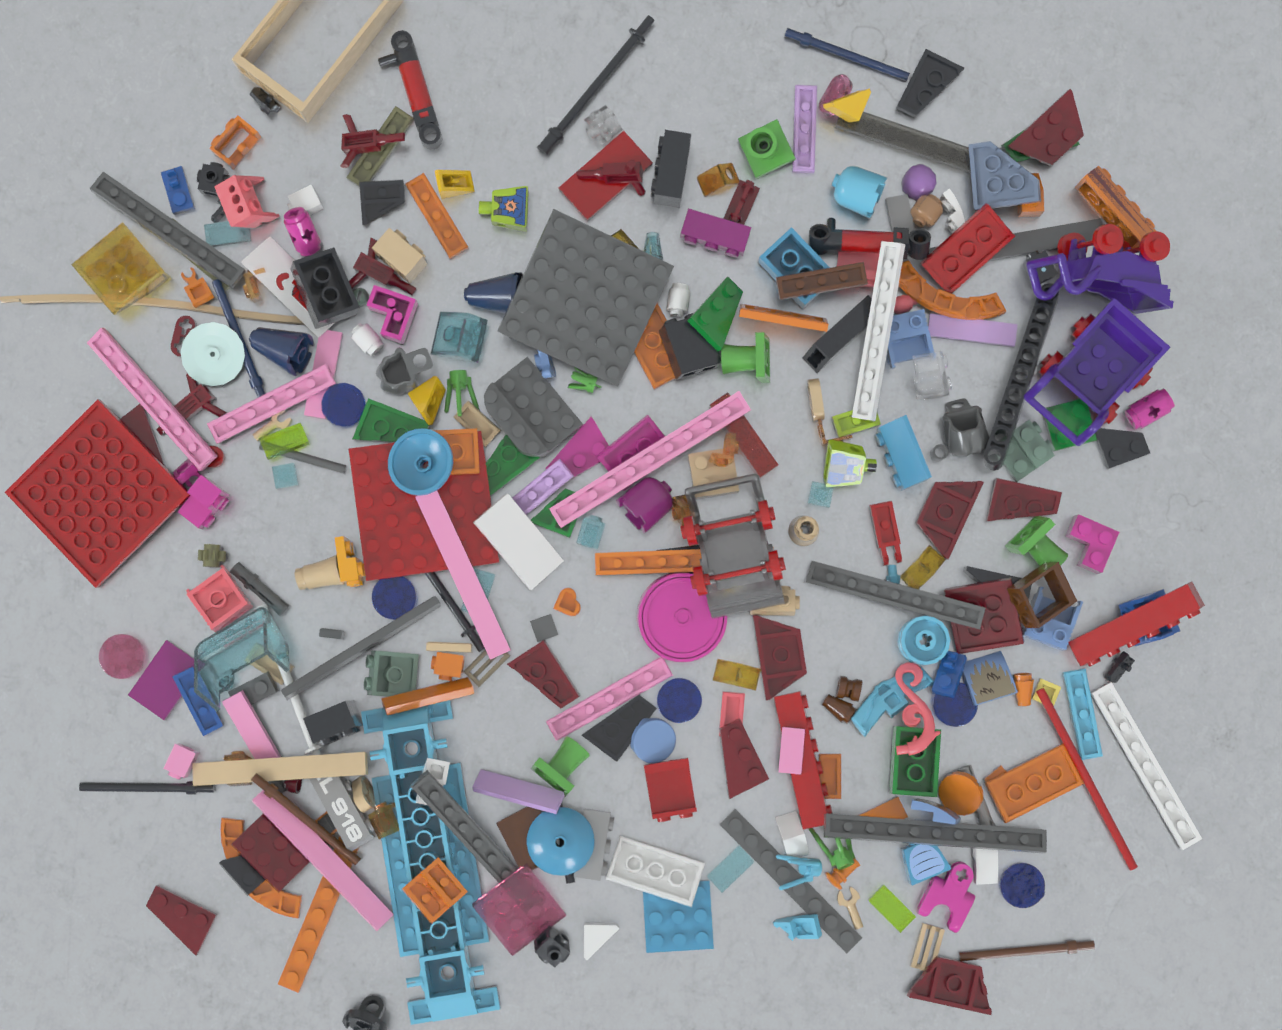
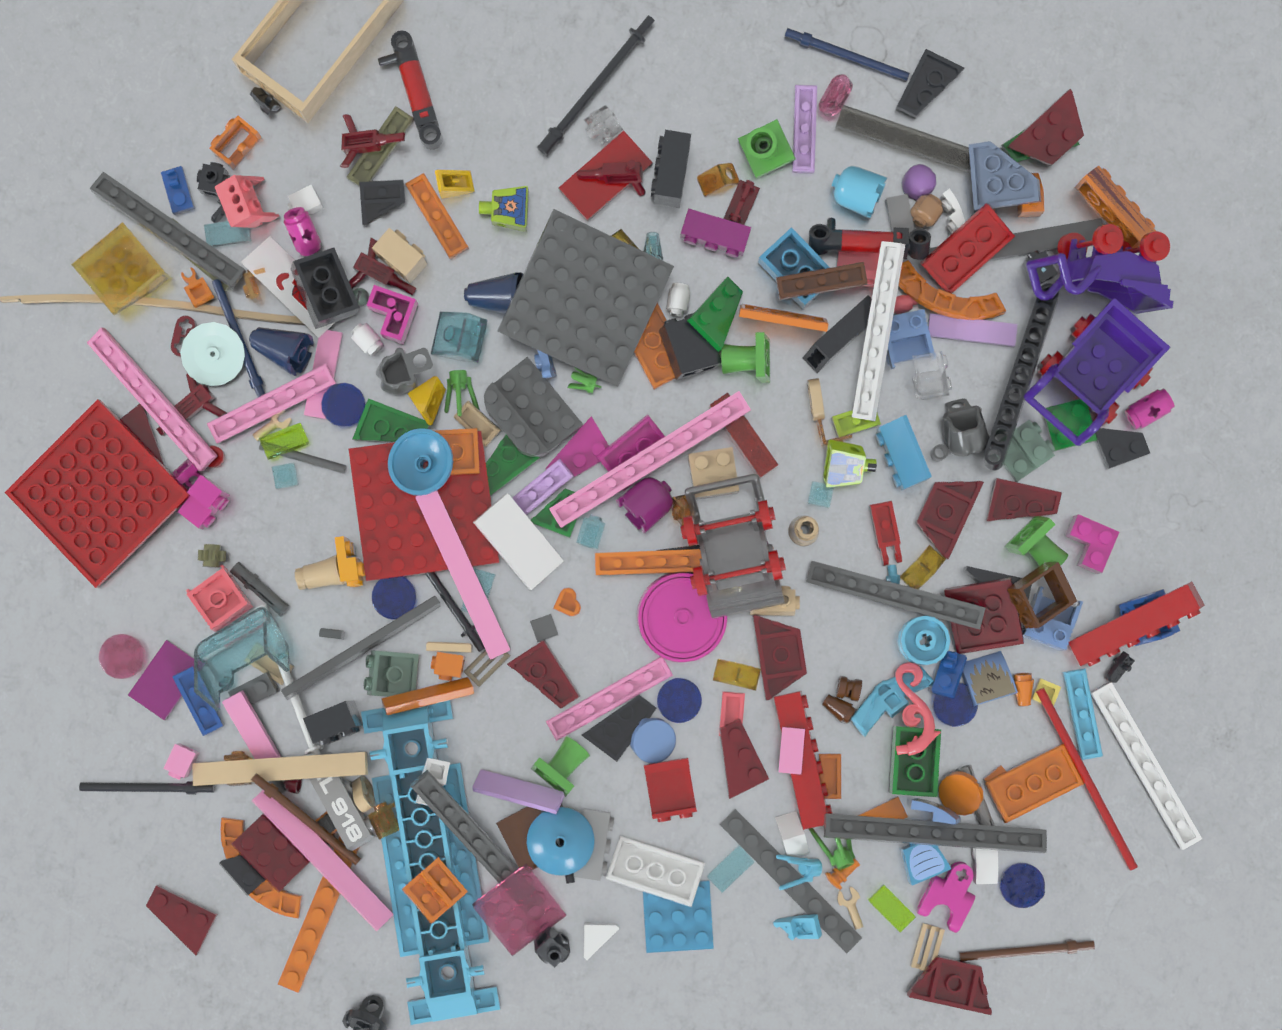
clear orange bracket [709,432,739,467] -> none
yellow slope [823,88,871,123] -> none

